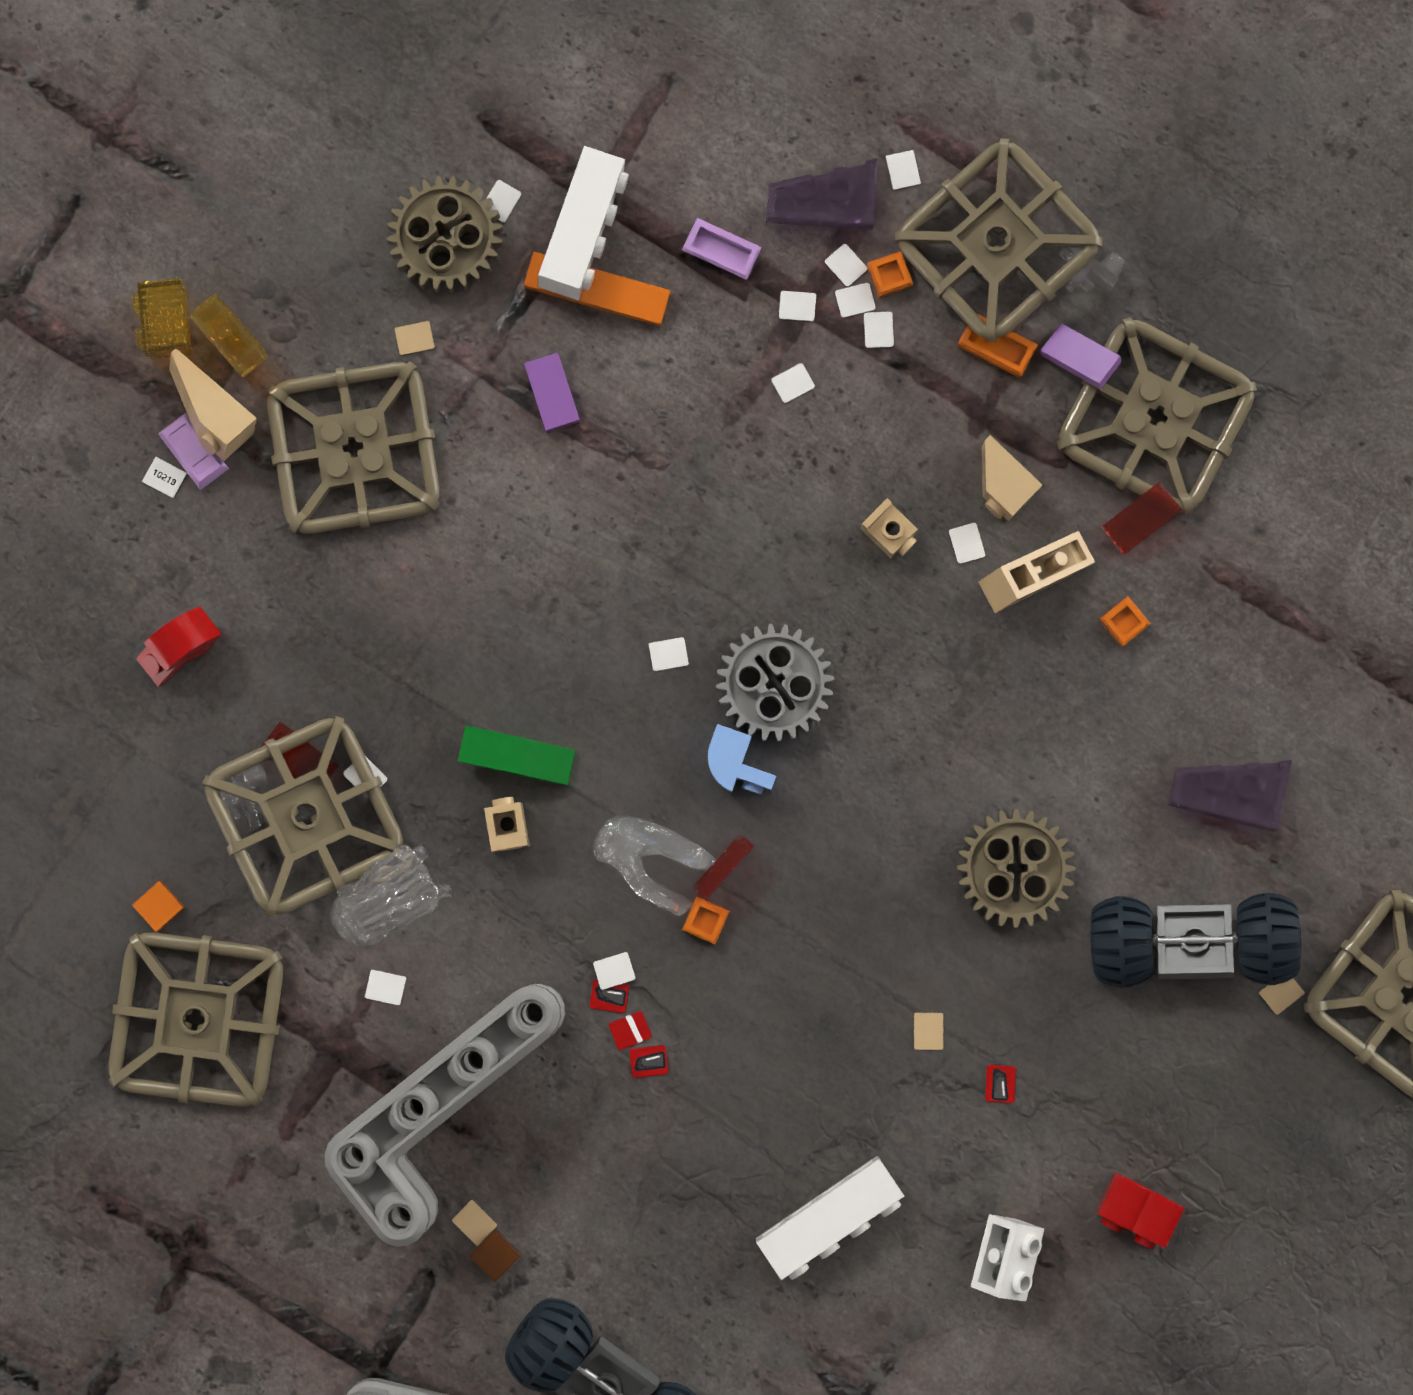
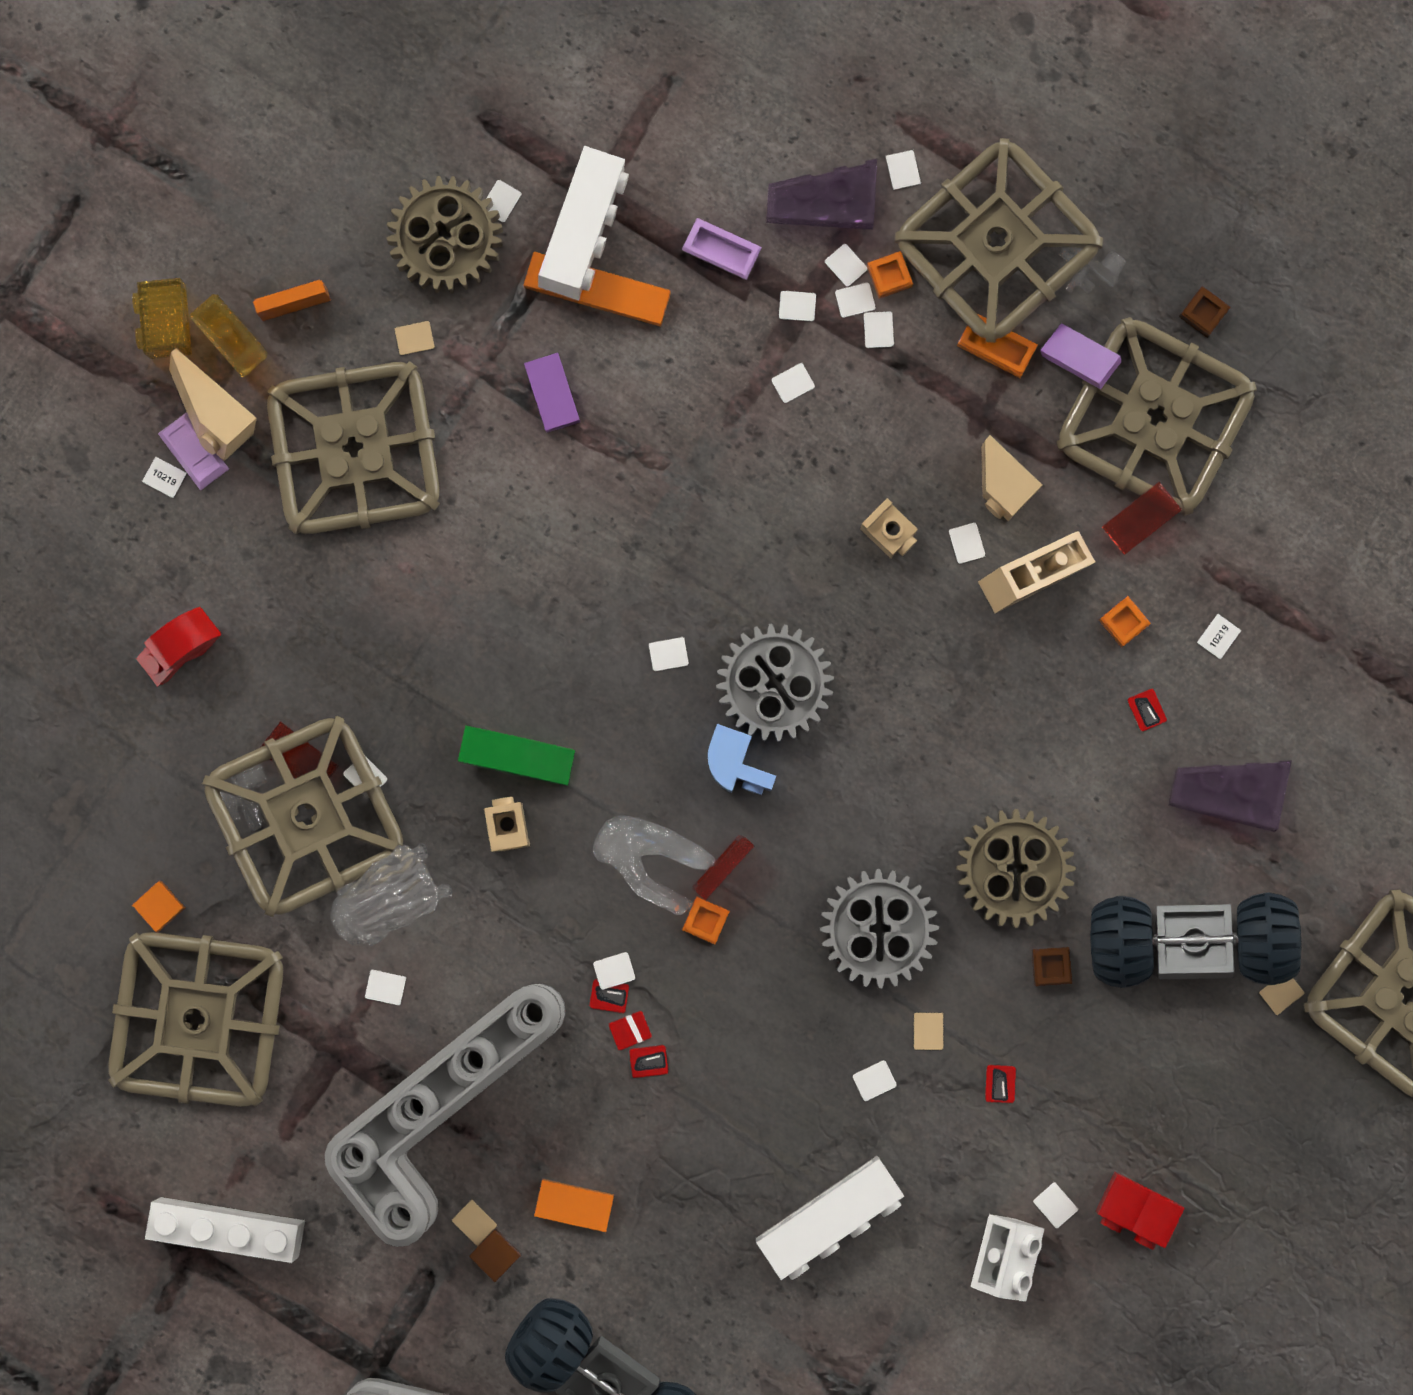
none -> white brick [145,1197,305,1263]
none -> orange tile [253,280,331,321]
none -> orange tile [534,1179,614,1232]
none -> light grey gear [819,869,939,988]
none -> white sticker [853,1060,896,1101]
none -> reddish brown tile [1031,947,1072,986]
none -> white sticker [1033,1182,1078,1228]
none -> sticker [1127,689,1167,731]
none -> reddish brown tile [1179,286,1231,338]
none -> white sticker [1197,614,1241,659]

